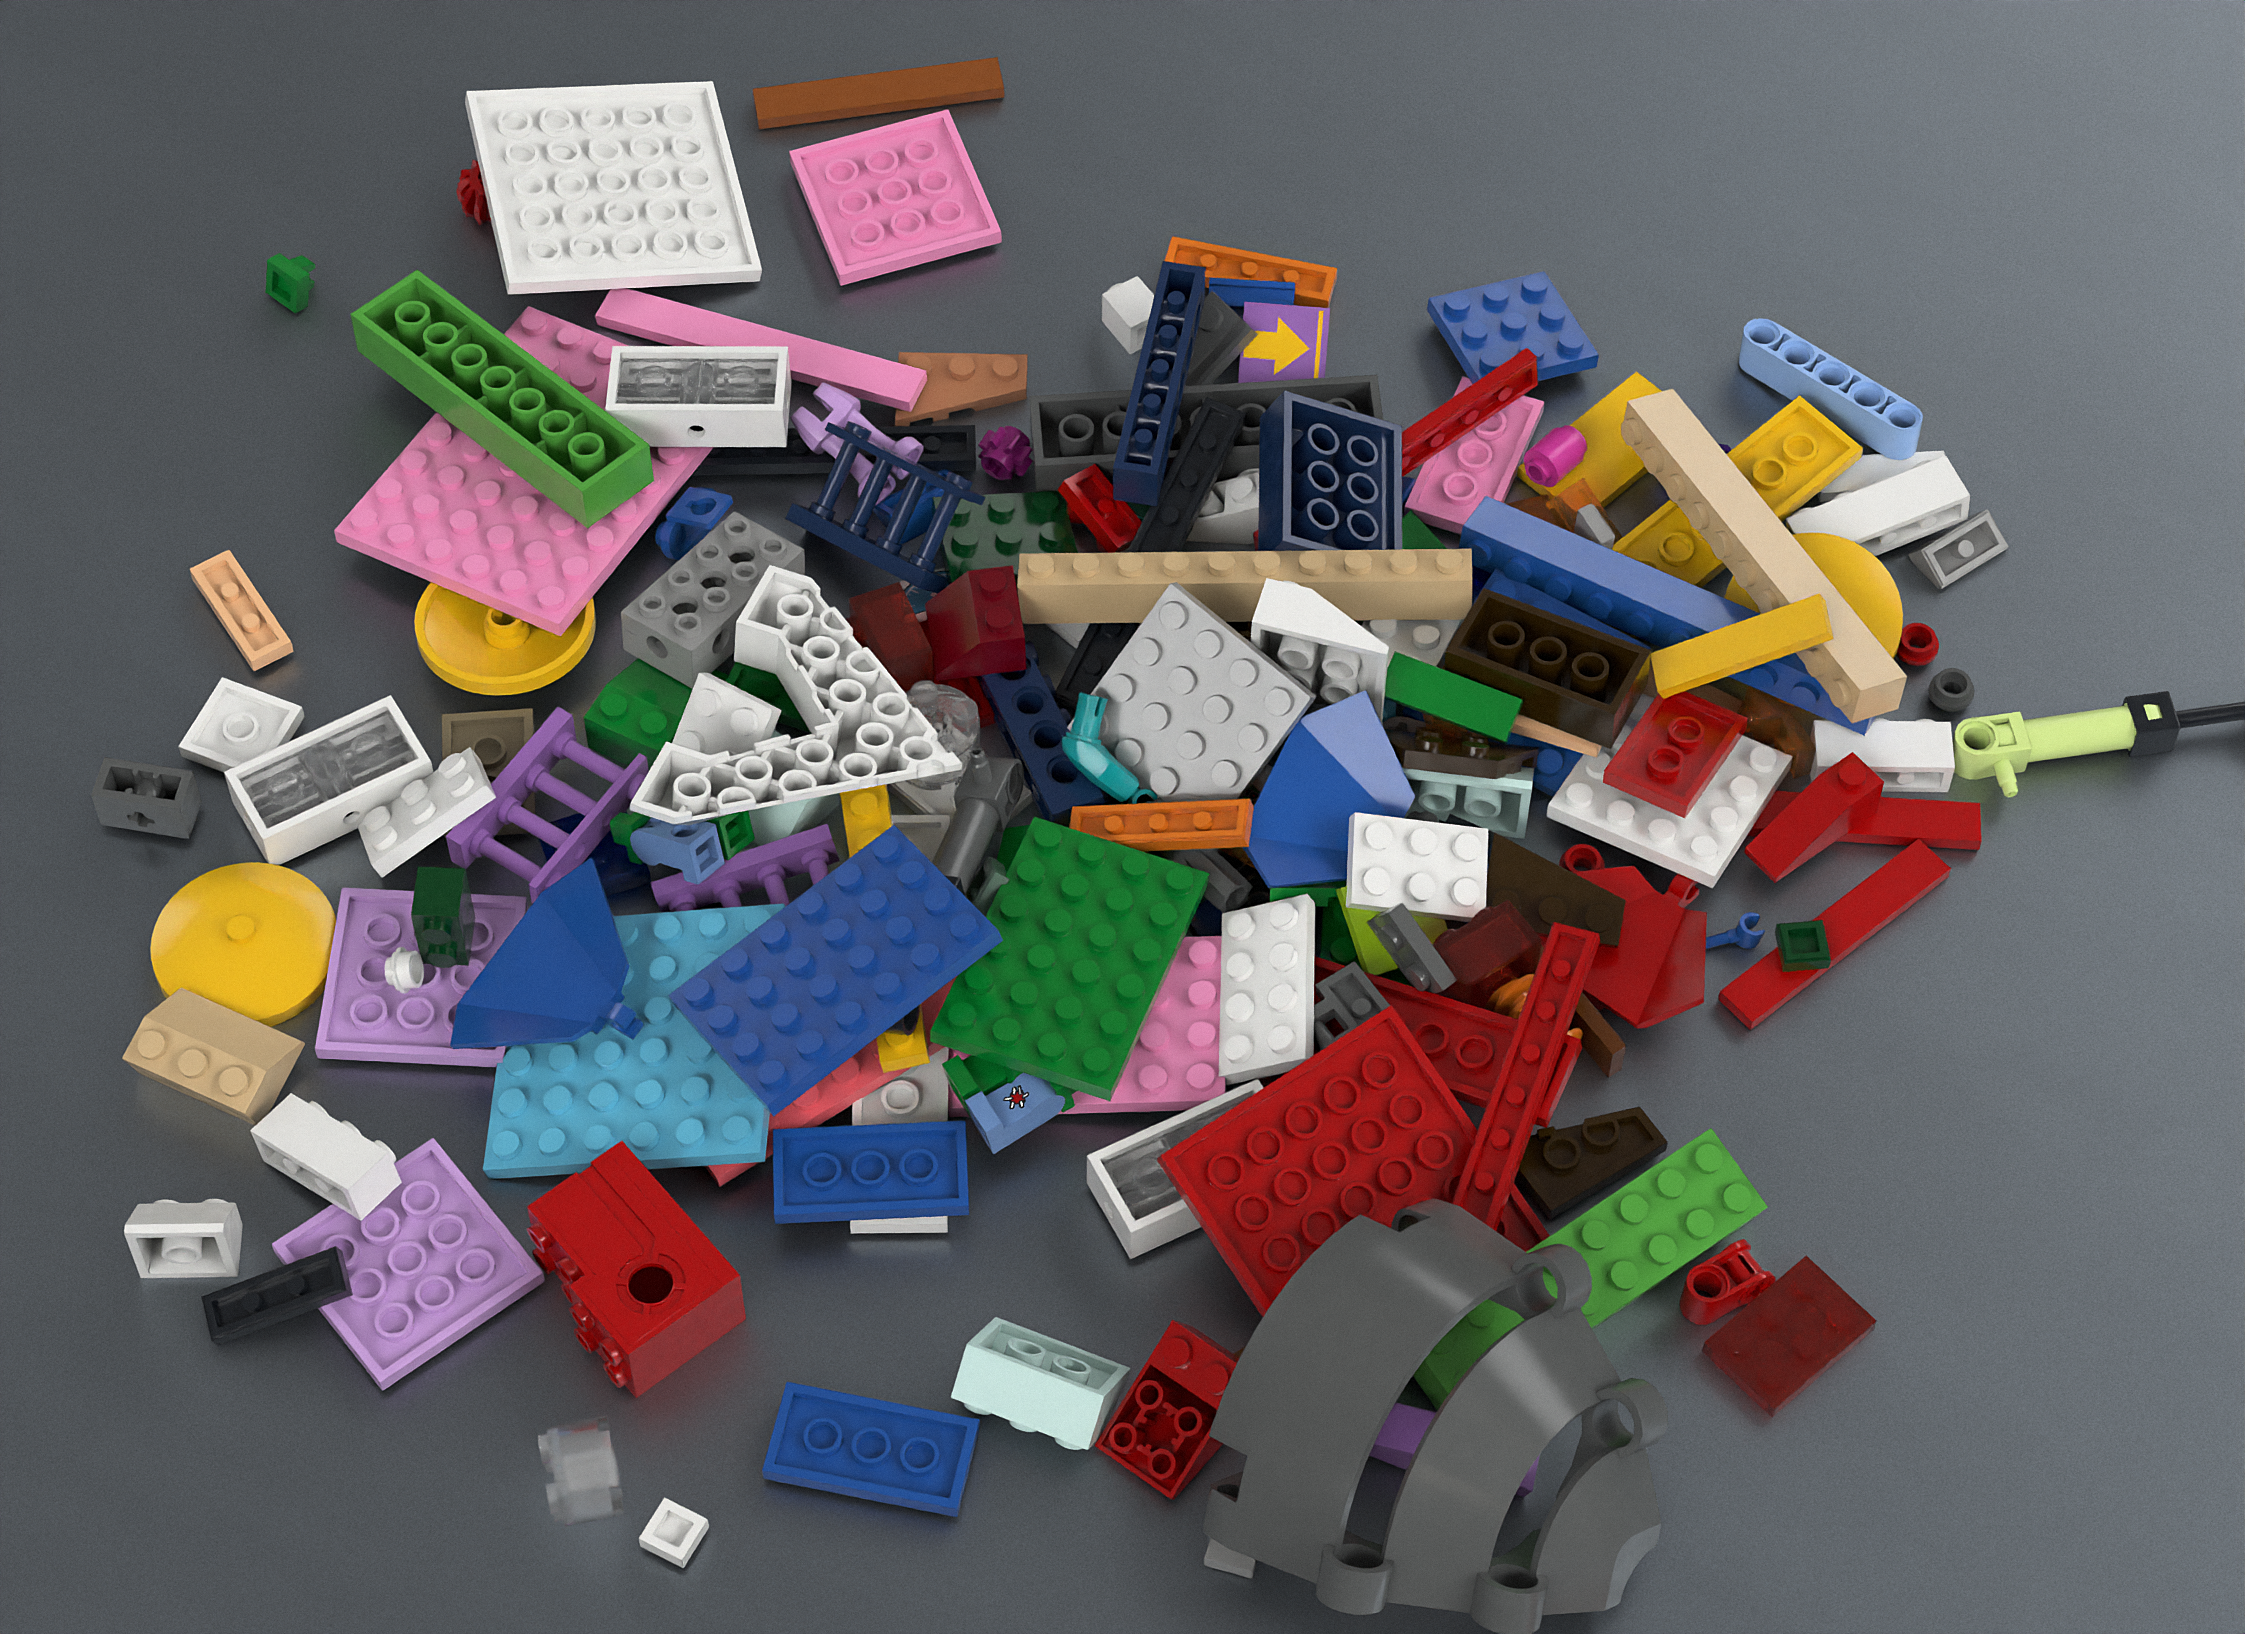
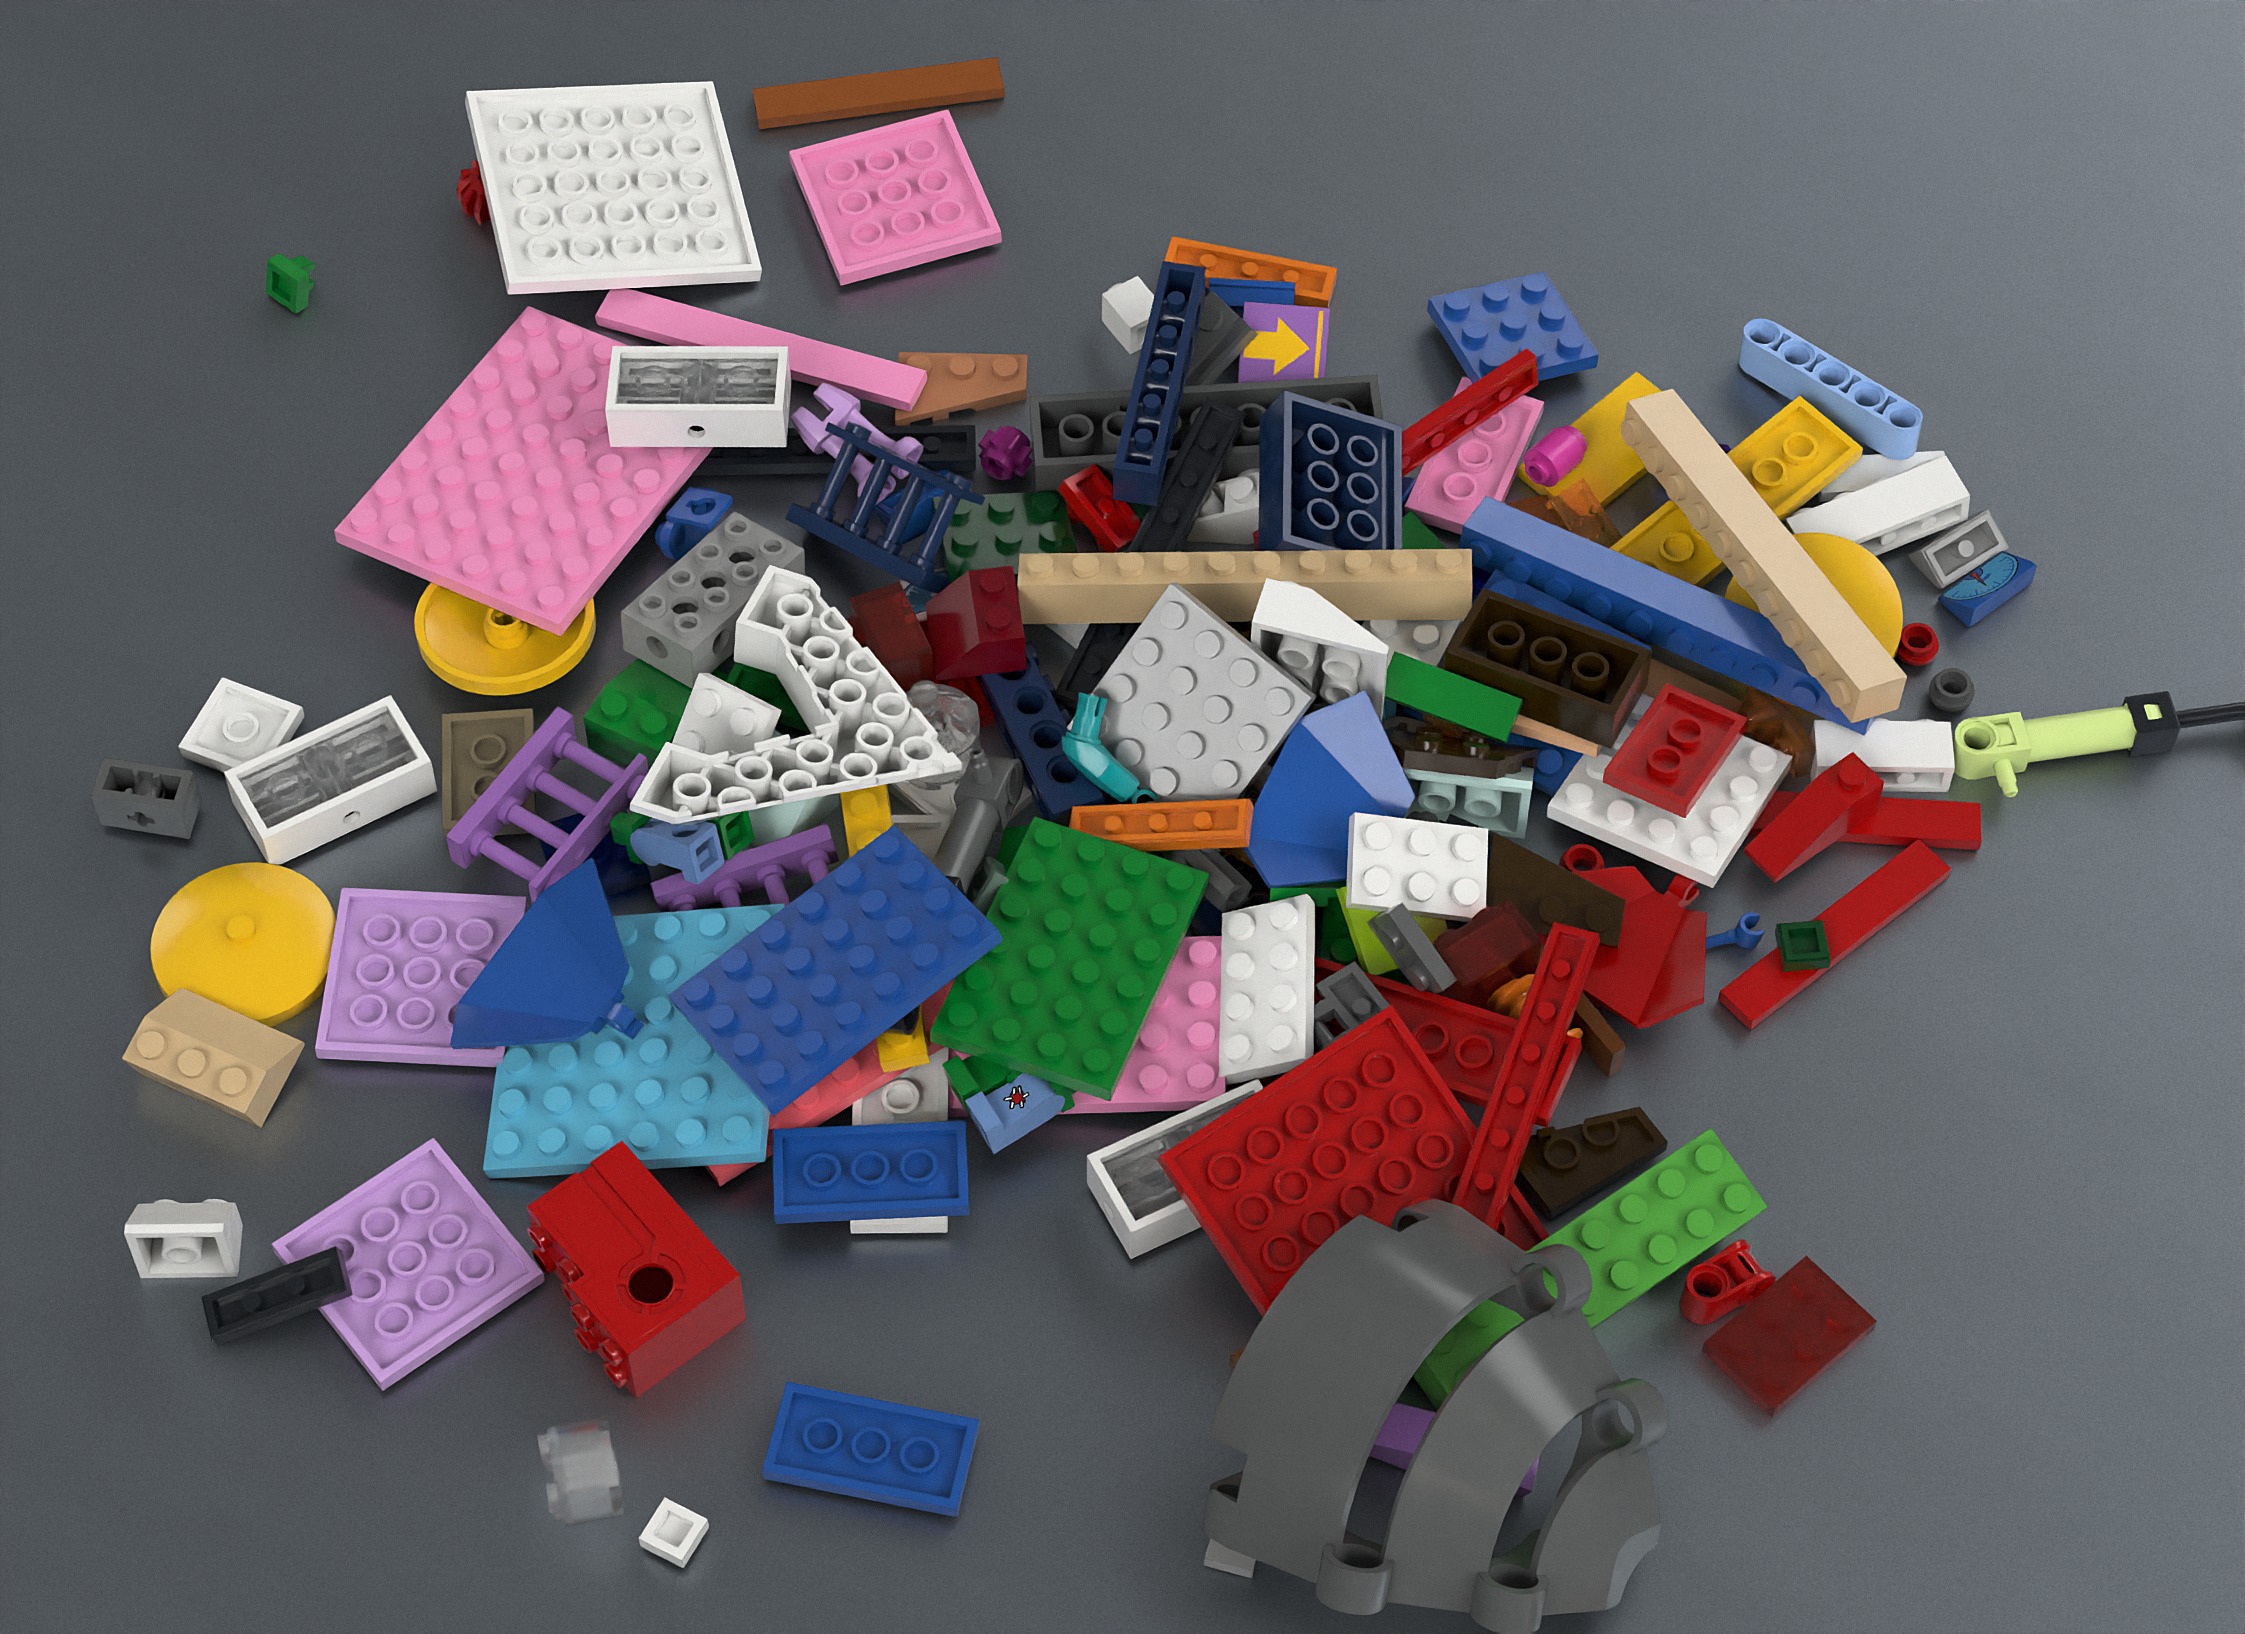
light nougat plate [190,550,294,671] -> none
white brick [250,1093,402,1221] -> none
bright green brick [350,270,654,528] -> none
white plate [358,747,496,877] -> none
white plate [384,947,424,994] -> none
dark green brick [411,867,476,968] -> none
light aqua slope [951,1317,1131,1450] -> none
red slope [1094,1320,1239,1500] -> none
light grey tile [1574,503,1615,550] -> none
yellow tile [1651,593,1834,699] -> none
none -> slope [1938,551,2037,628]

